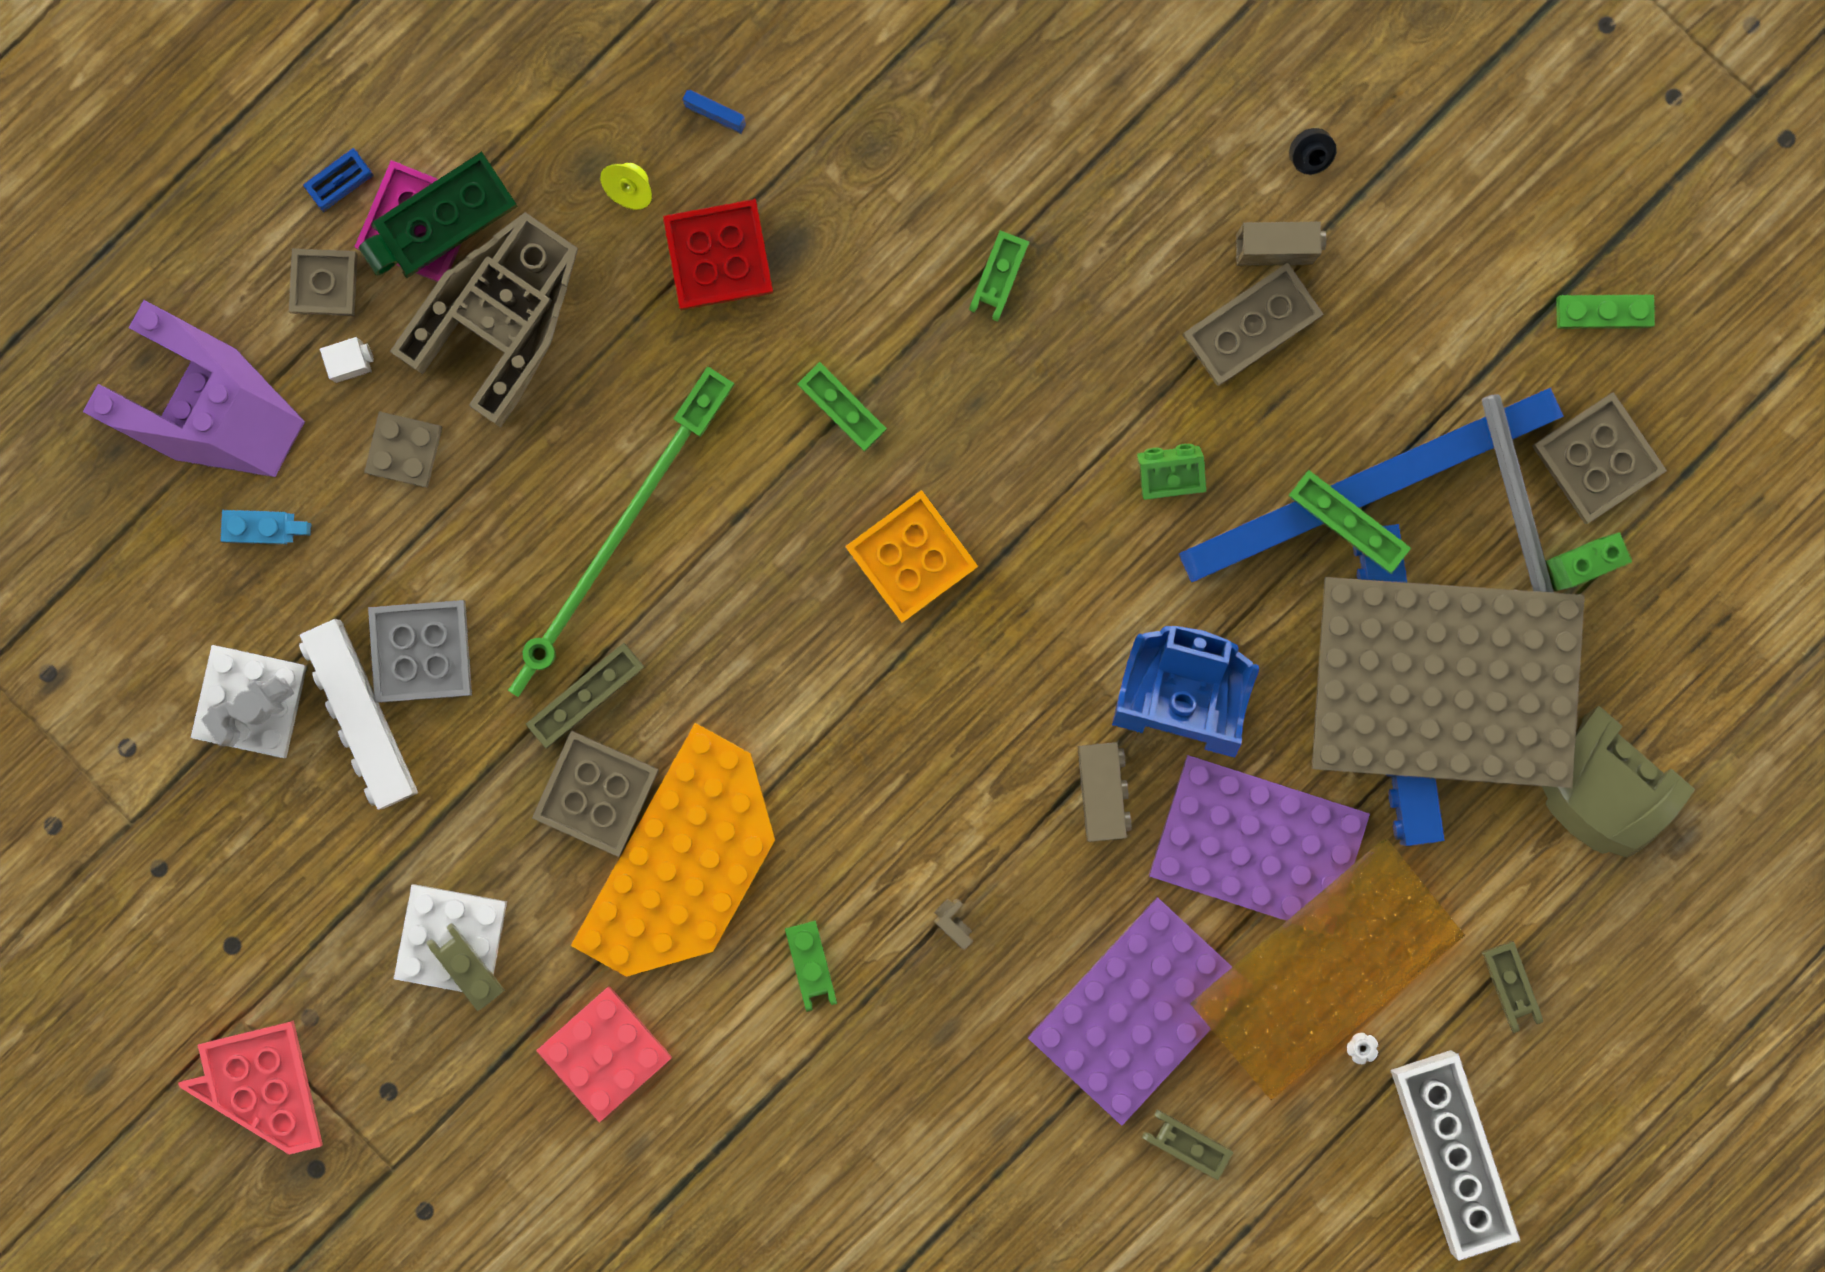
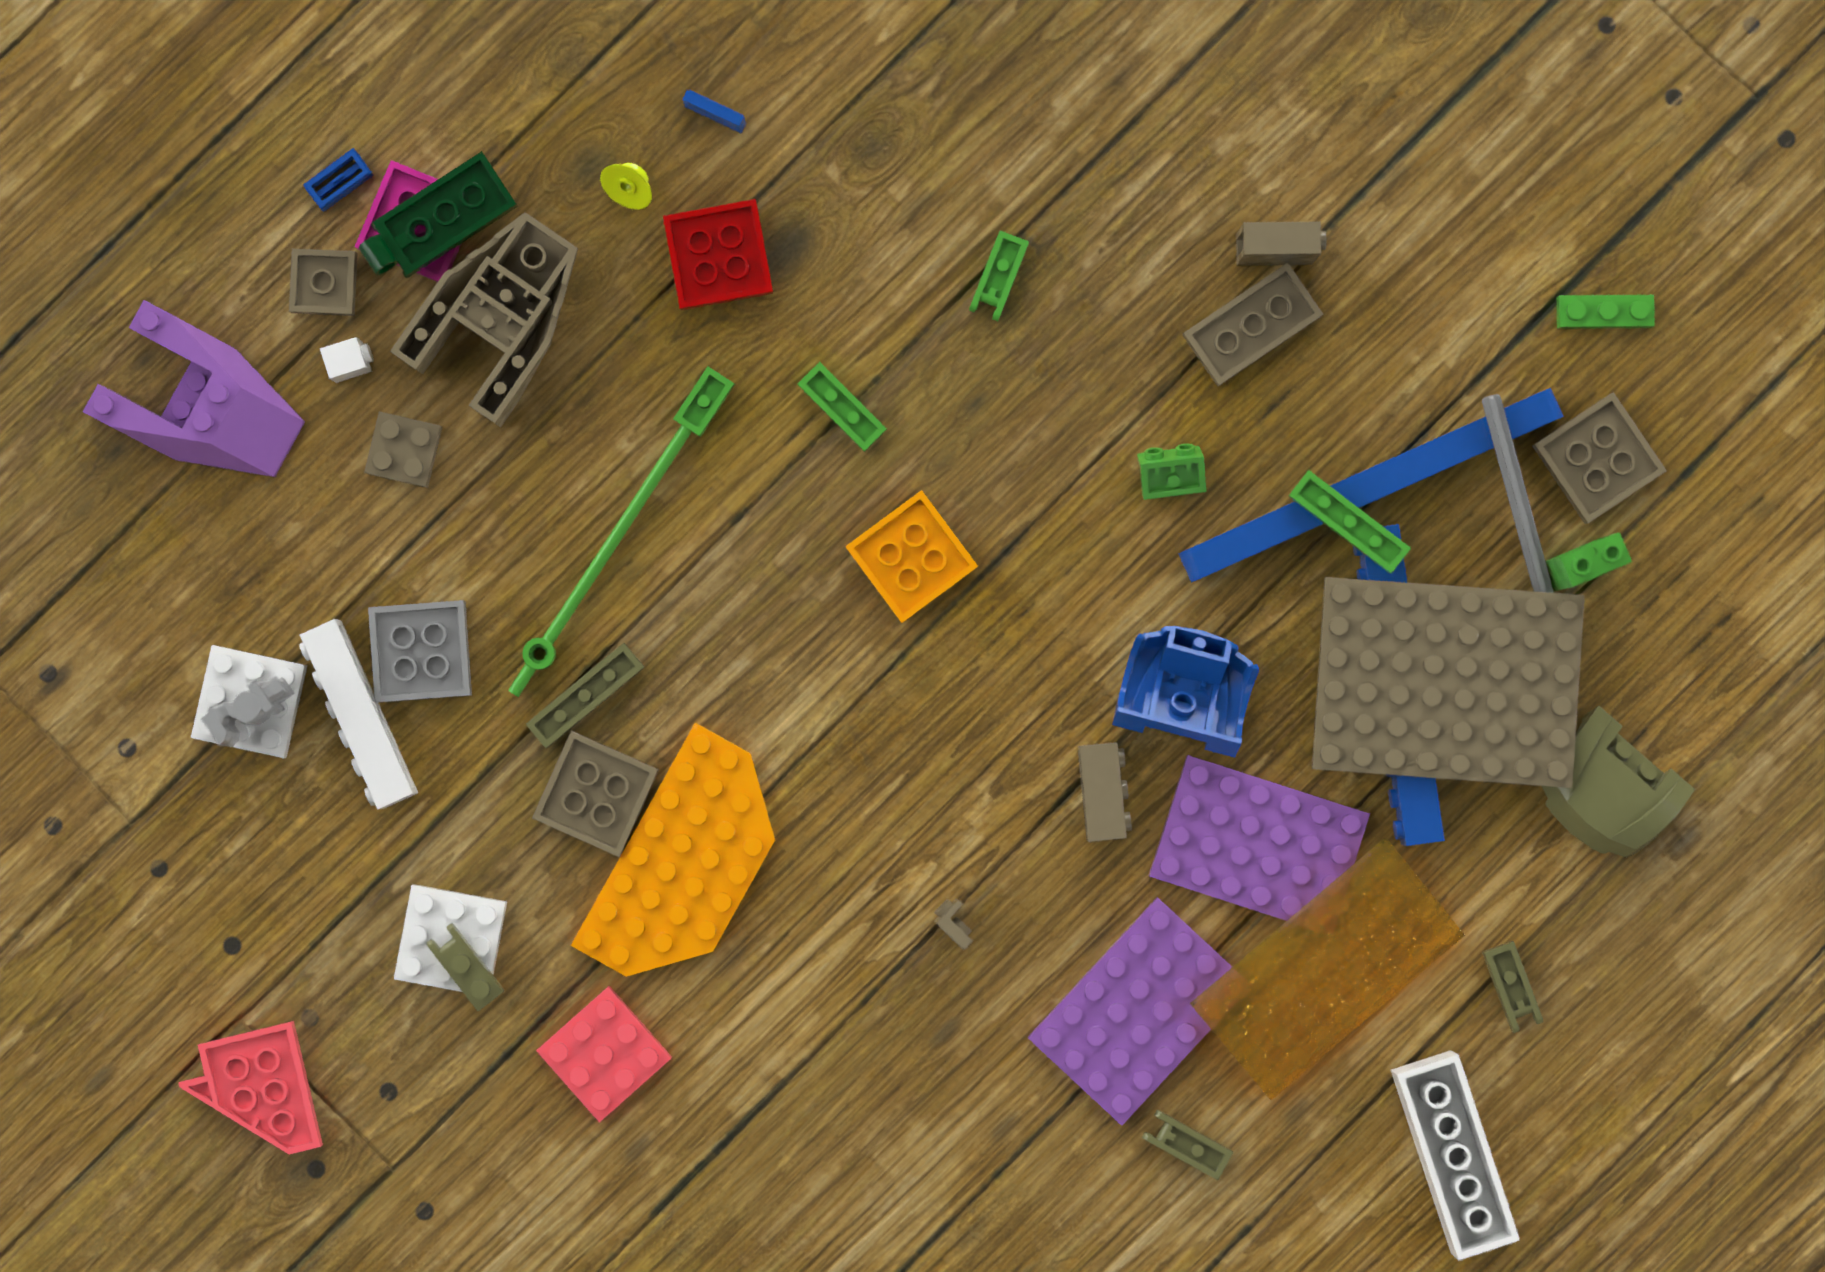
dark azure hinge [221,510,311,544] -> none
bright green hinge [785,920,837,1012] -> none
black plate [1289,128,1337,175] -> none
white plate [1347,1033,1378,1064] -> none

